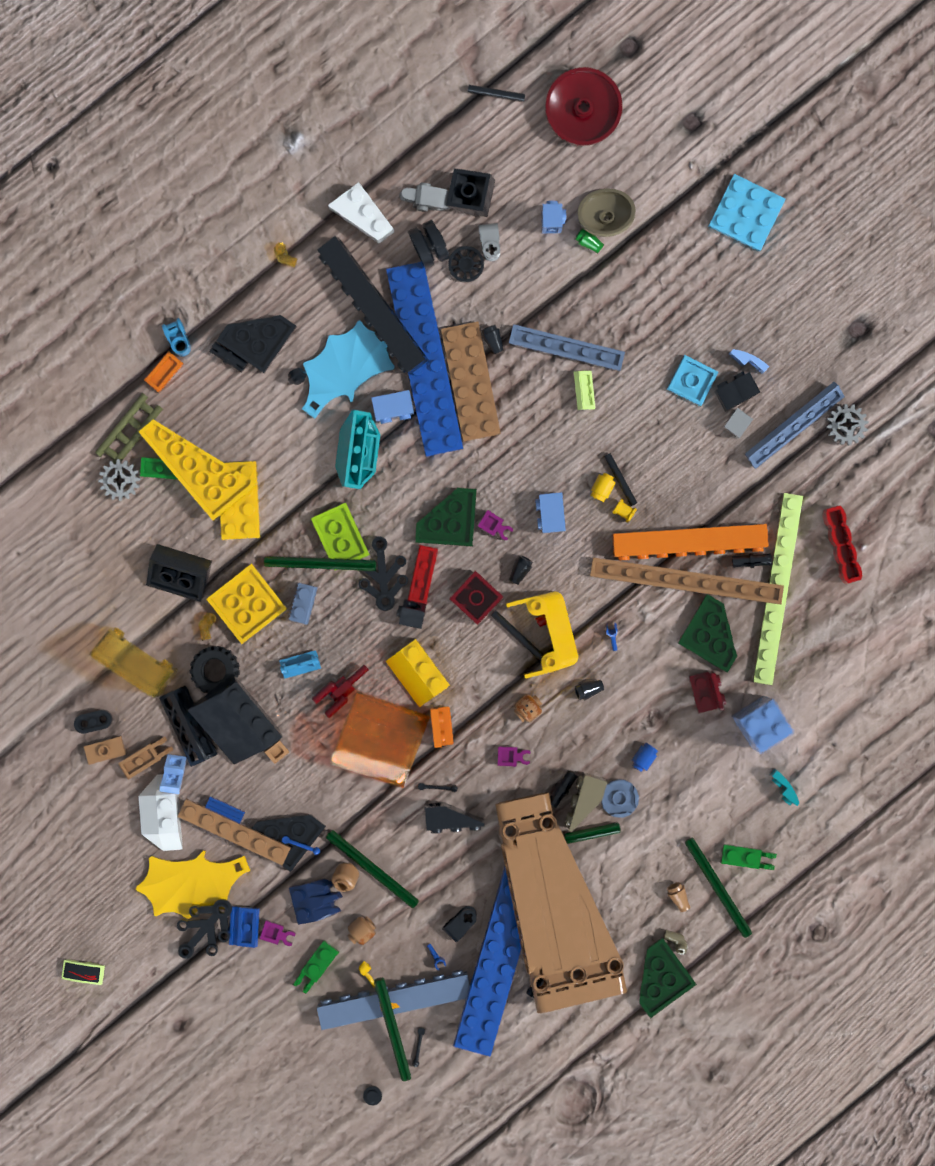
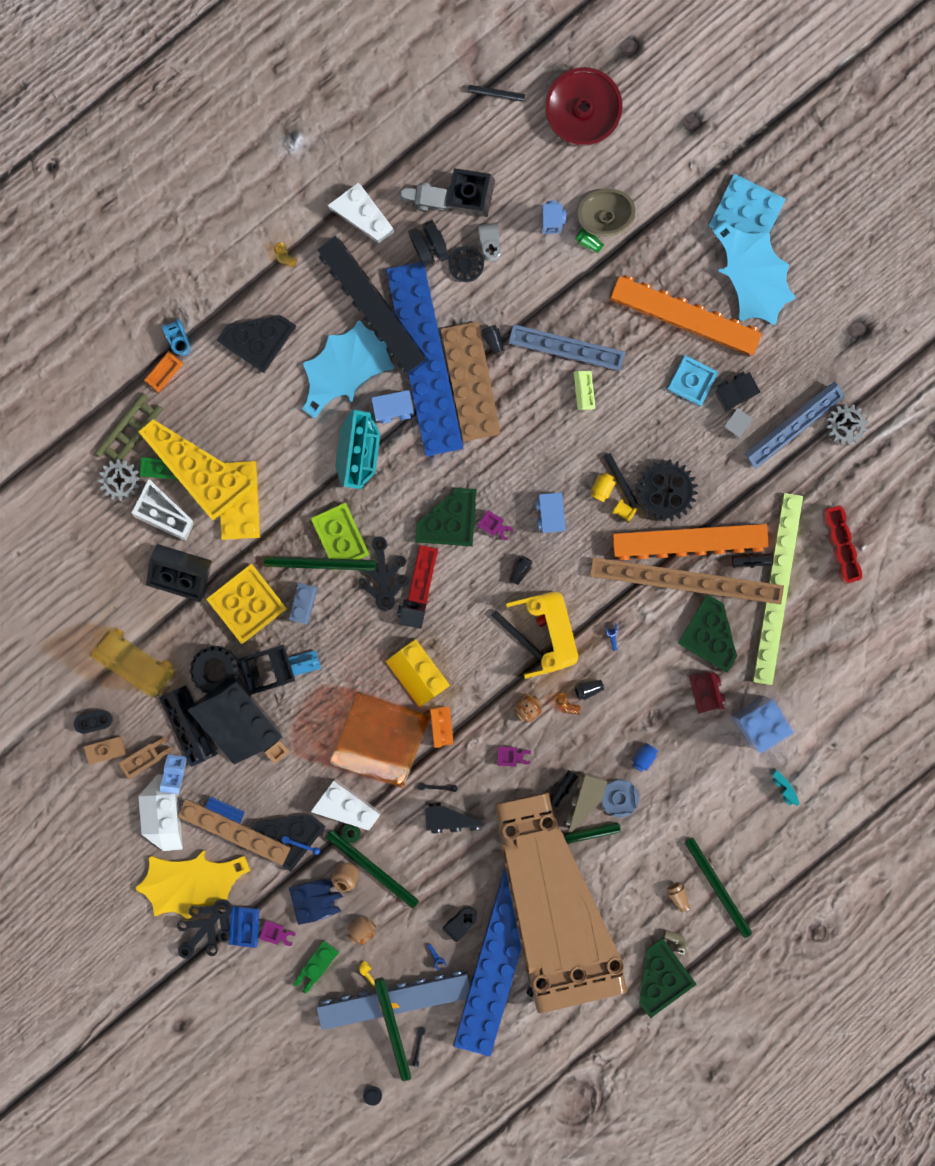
slope [61,959,105,985] -> none
clear yellow arm [198,613,216,641] -> none
black pin [209,342,248,373] -> none
black plate [288,368,307,385] -> none
dark red plant [312,665,369,719] -> none
dark red brick [450,571,503,625] -> none
green hinge [721,844,777,870] -> none
light blue slope [729,349,769,374] -> none
none -> white wedge [132,479,194,541]
none -> black window [238,644,296,695]
none -> white wedge [311,779,381,830]
none -> dark green plate [341,824,361,843]
none -> clear orange arm [556,693,581,715]
none -> orange brick [610,275,762,357]
none -> black gear [635,459,698,522]
none -> medium azure animal [712,219,795,325]

